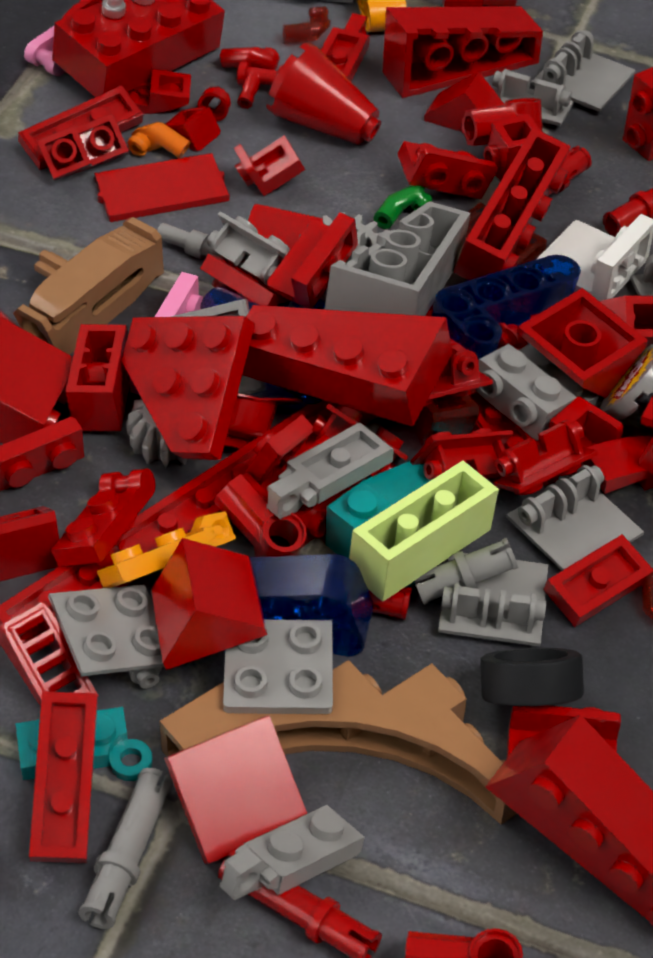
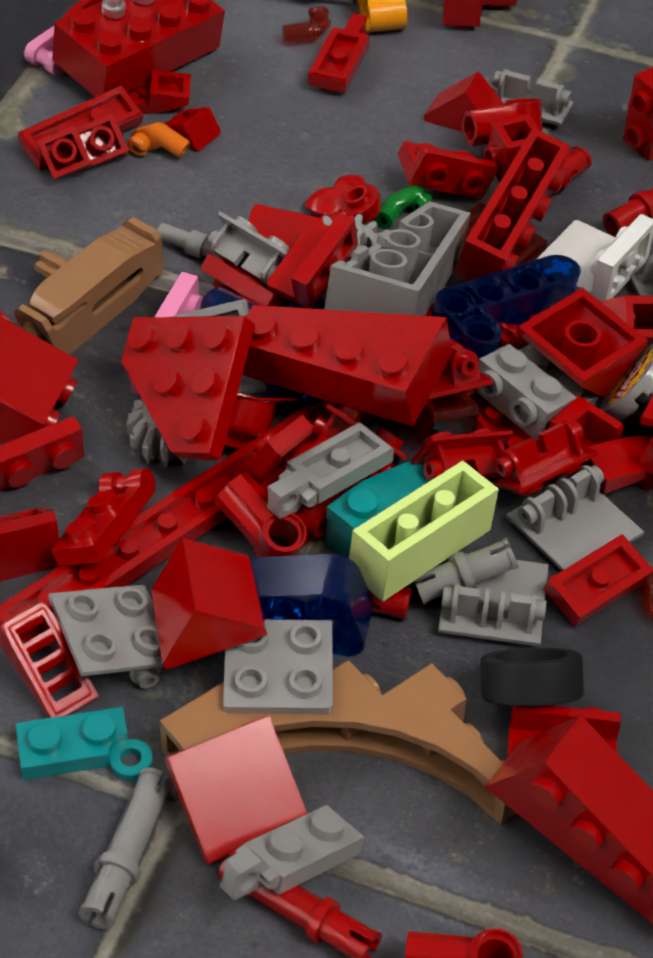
red plate [29,691,98,863] -> none
red brick [66,324,130,431] -> none
red piece [94,153,229,222] -> none
light orange hinge [97,511,236,588] -> none
red hinge [197,86,231,122] -> none
red arm [220,47,280,70] -> none
red bracket [234,135,306,196] -> none
red piece [237,61,284,109] -> none
red cone [266,42,381,145] -> none
red wedge [382,6,543,98] -> none
light grey hinge [531,30,636,112] -> none
none -> red plate [304,175,381,223]

